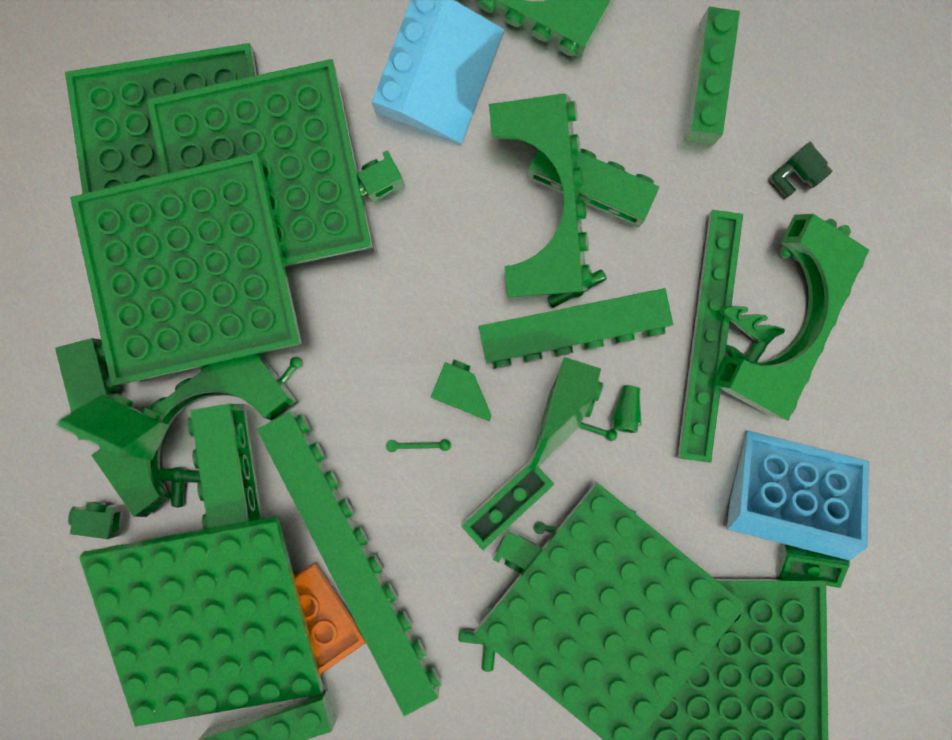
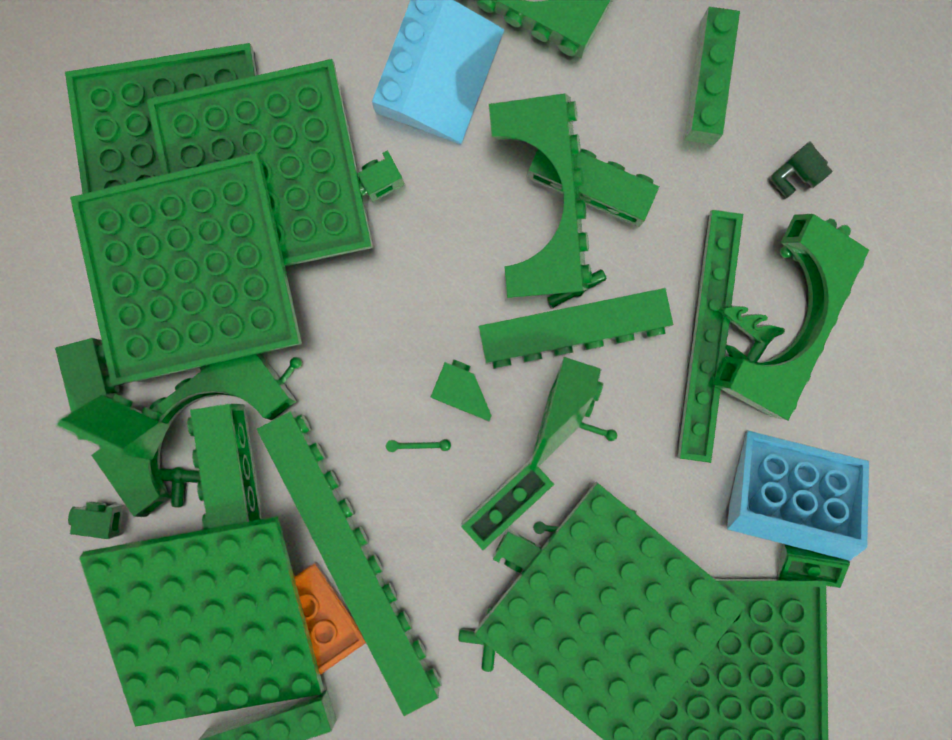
green cone [611,385,642,433] -> none

